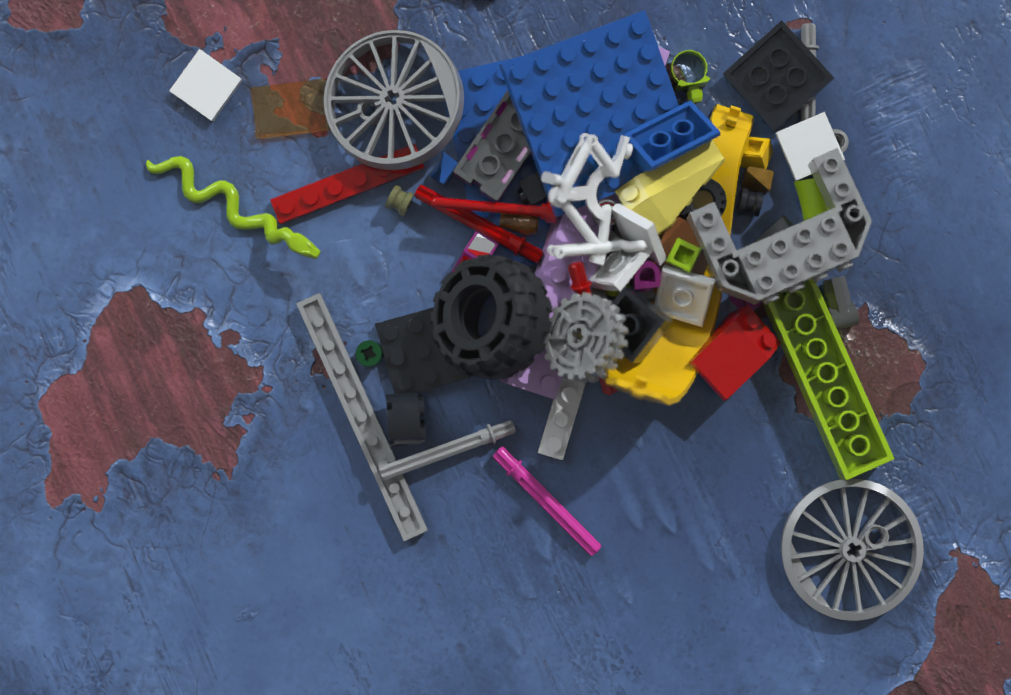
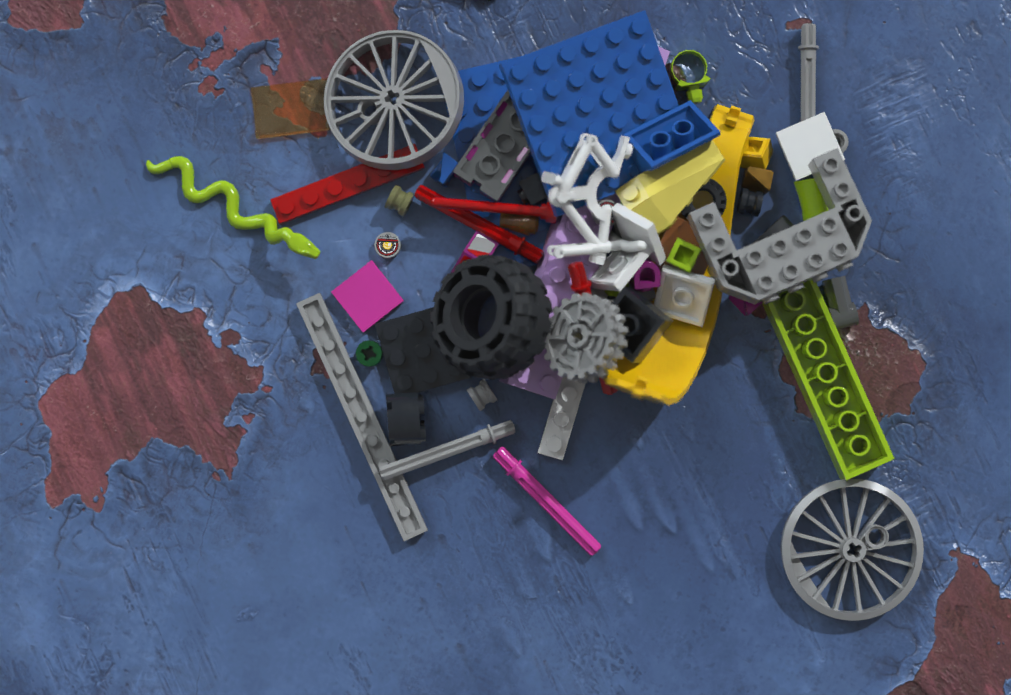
white tile [169,49,243,122] -> none
red slope [689,304,781,401] -> none
black plate [723,20,835,132] -> none
none -> dark pink tile [331,260,404,333]
none -> tile [375,232,401,259]
none -> light grey wheel [467,379,497,411]

